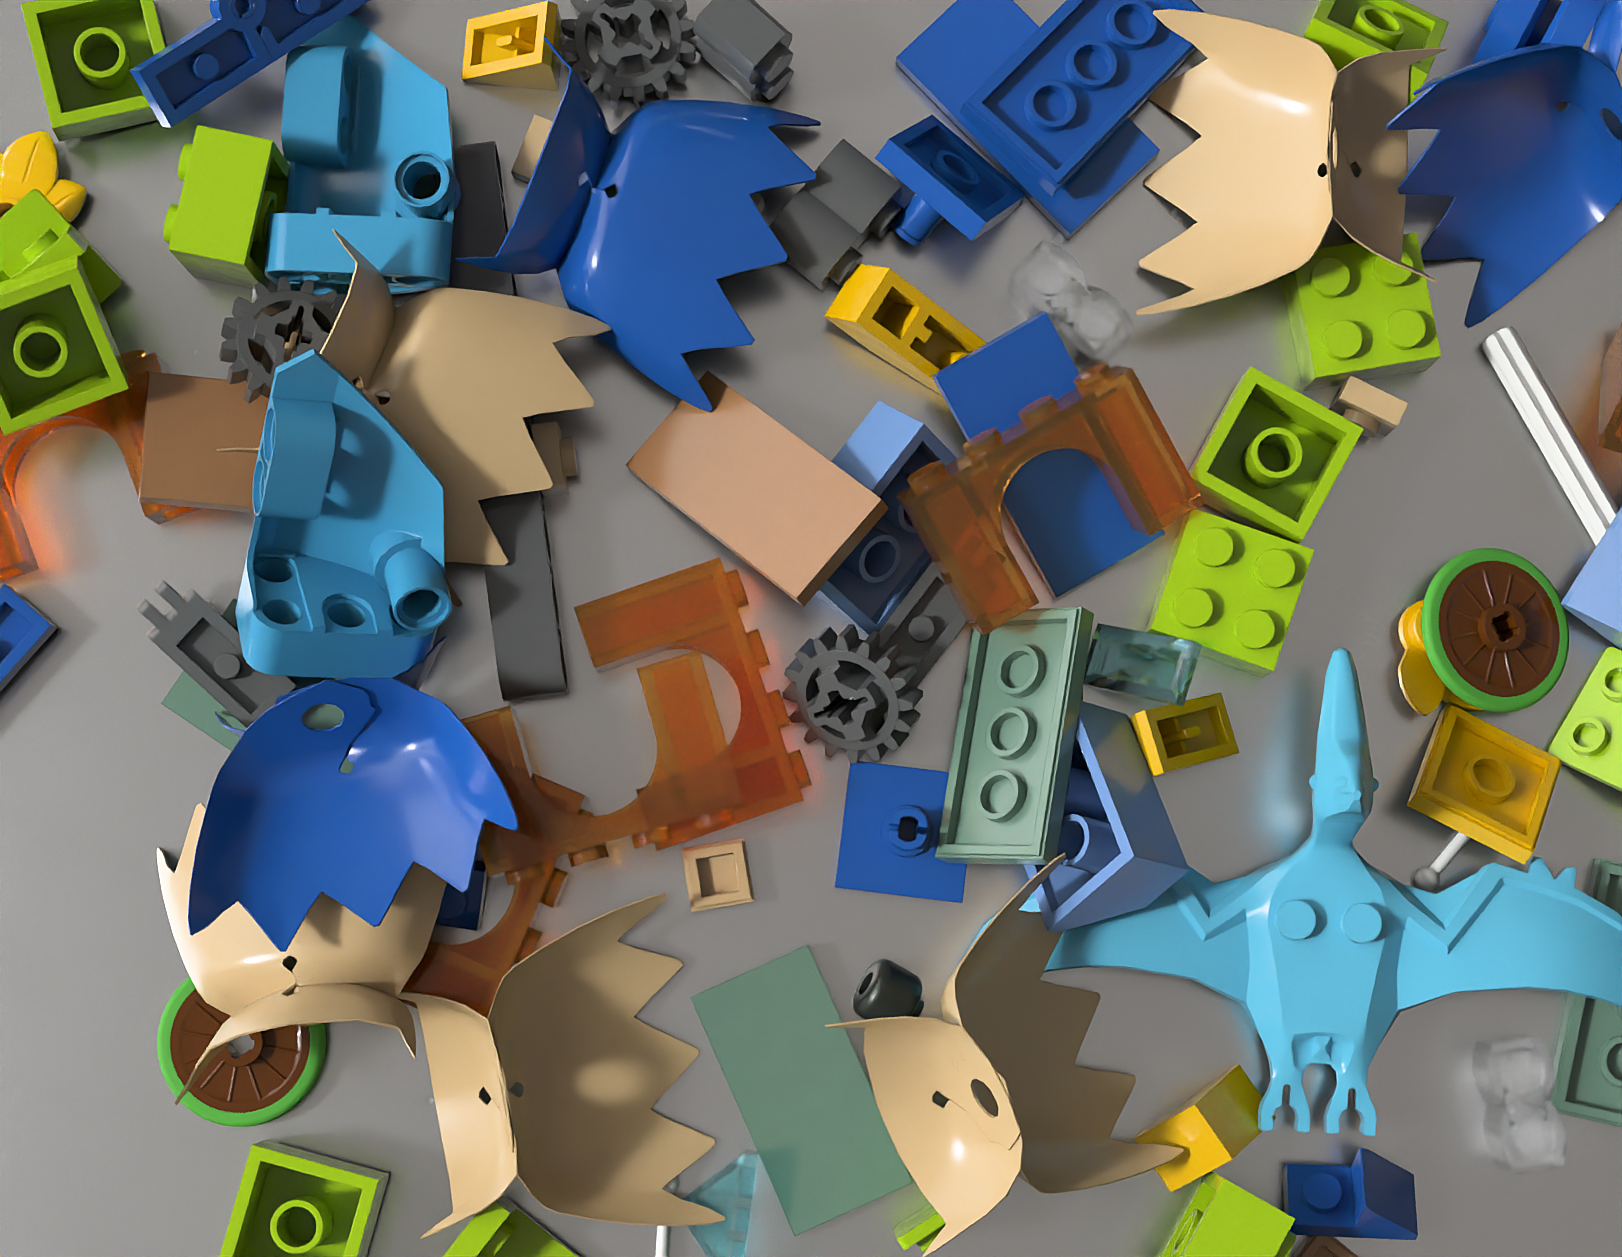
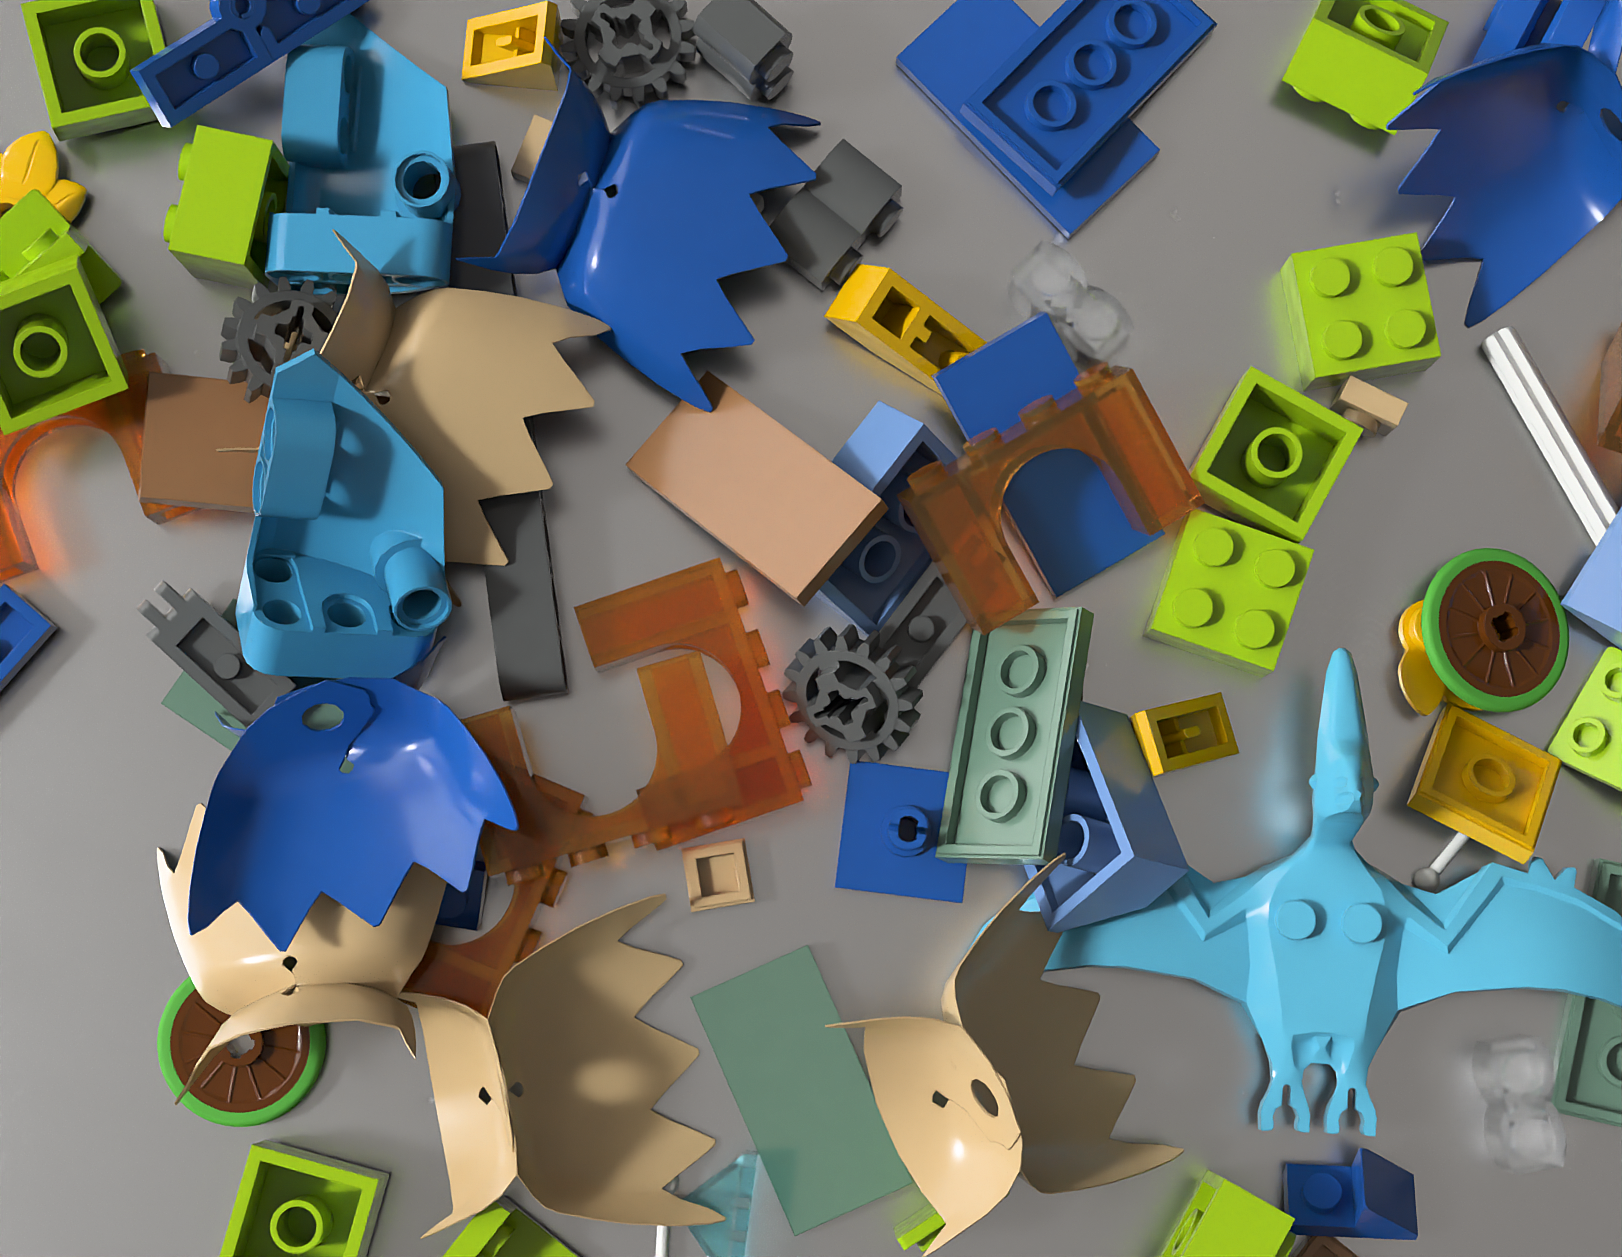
tan plate [531,421,578,497] -> none
pearl dark grey piece [853,959,924,1020] -> none
blue tile [875,115,1026,246] -> none
clear light blue slope [1083,623,1202,707] -> none
yellow slope [1133,1064,1276,1192] -> none
tan piece [1136,9,1447,315] -> none

